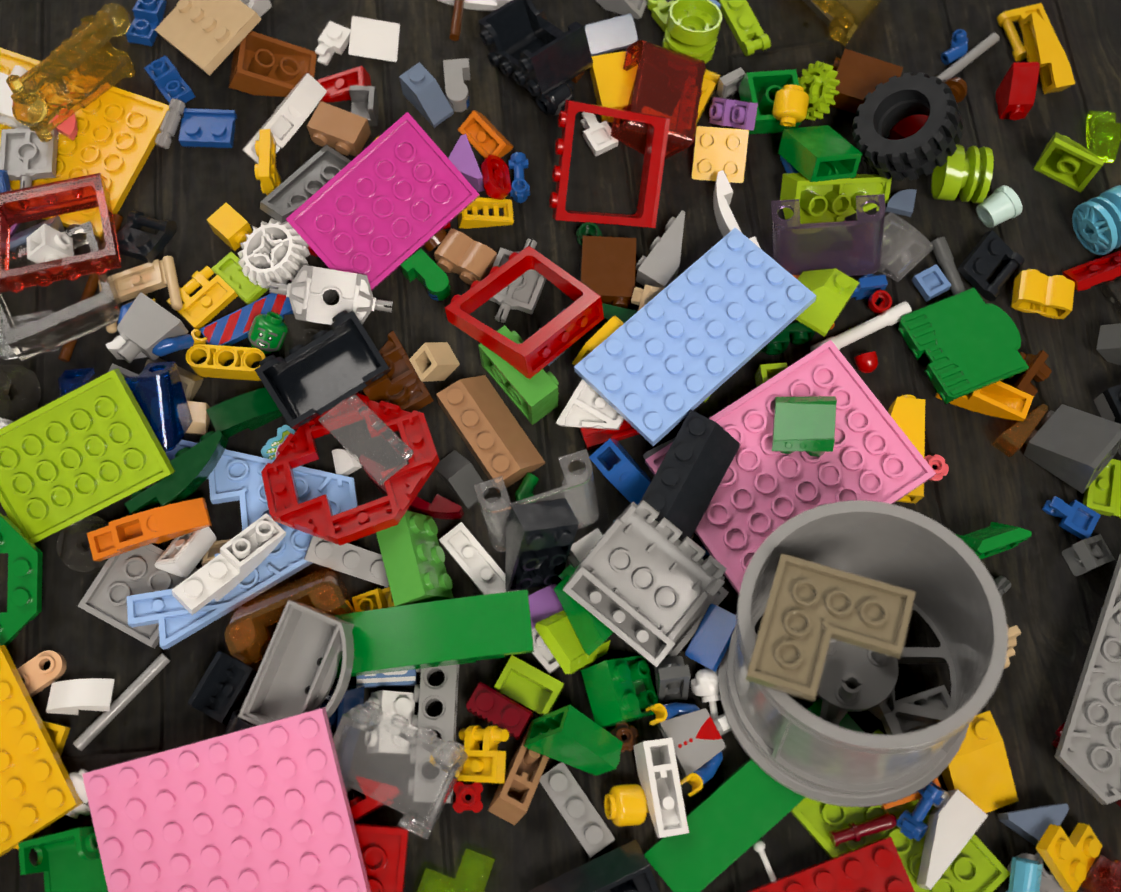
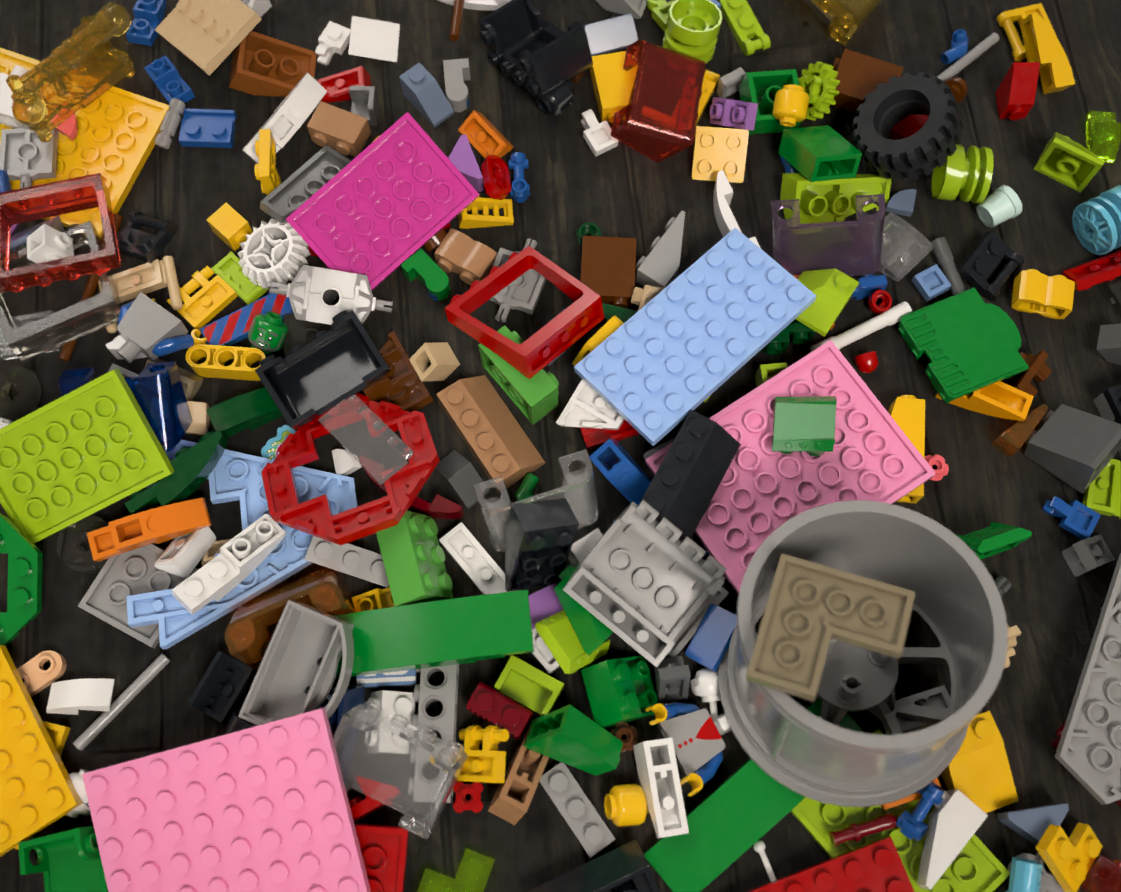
red windscreen [549,100,670,228] -> none

